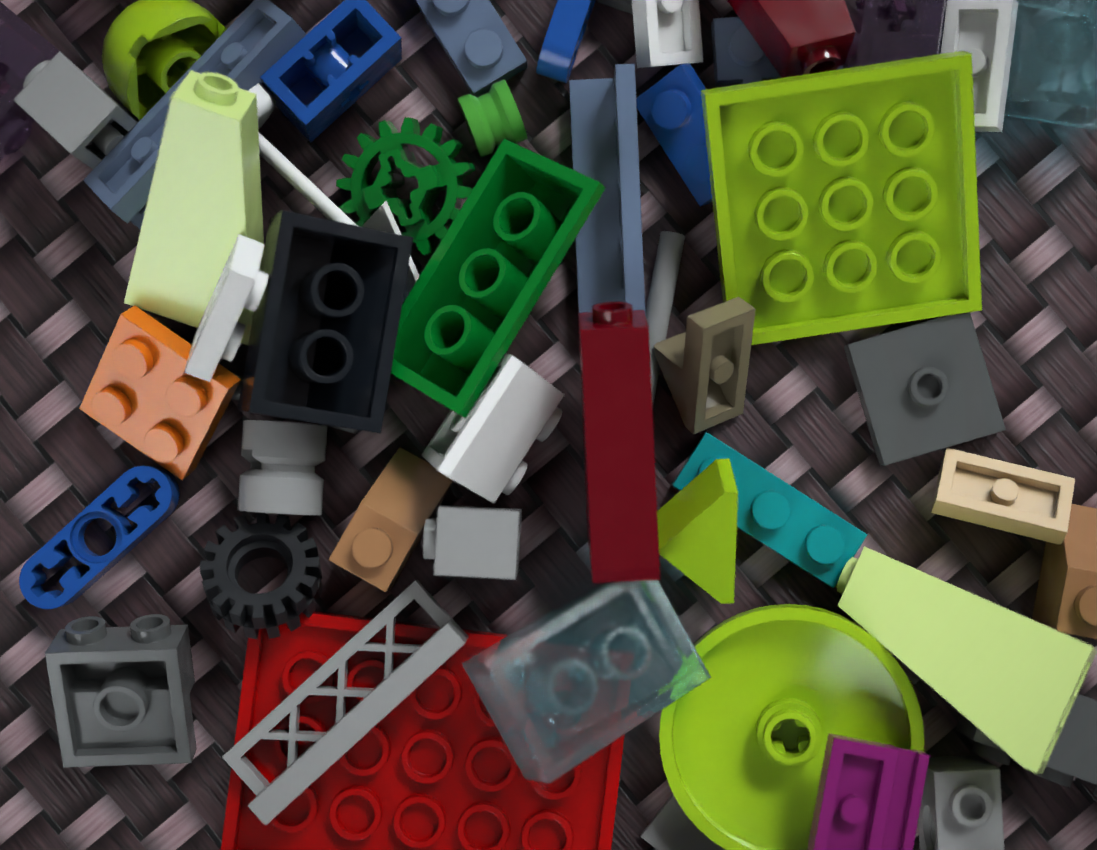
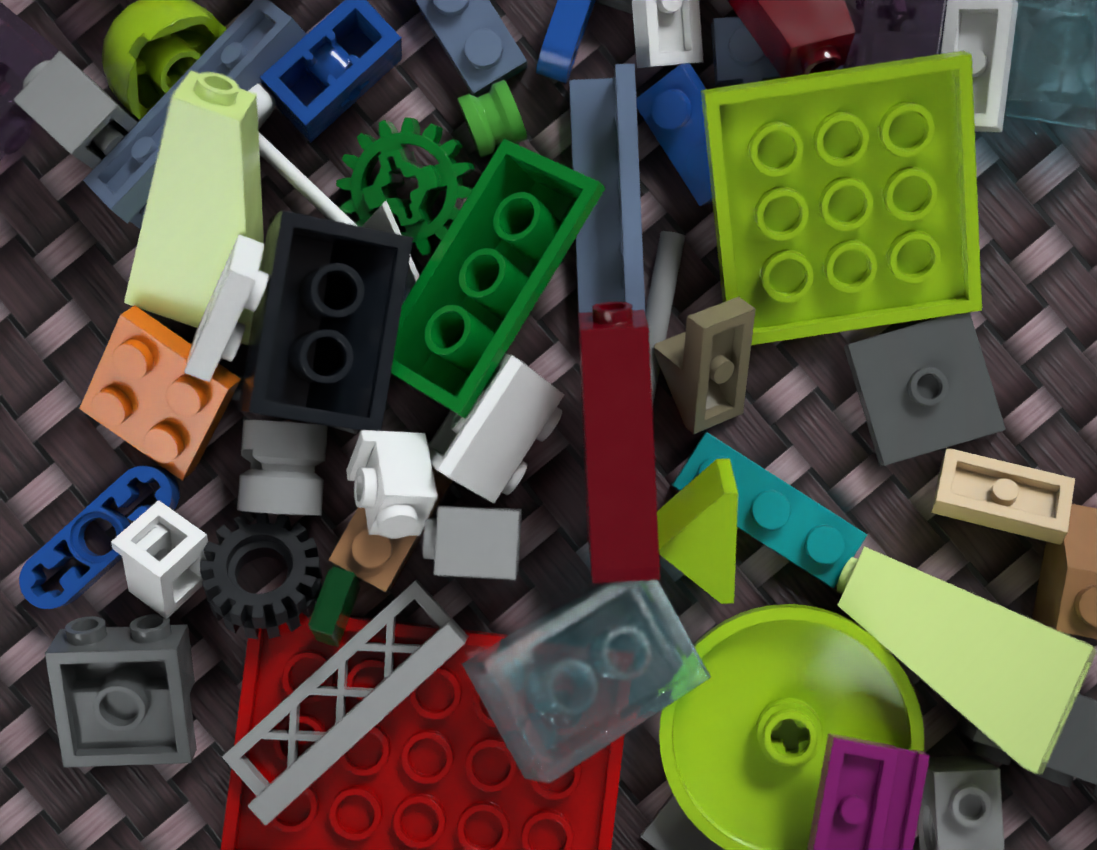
none -> white brick [111,500,208,619]
none -> dark green tile [308,566,361,648]
none -> white brick [346,430,438,539]

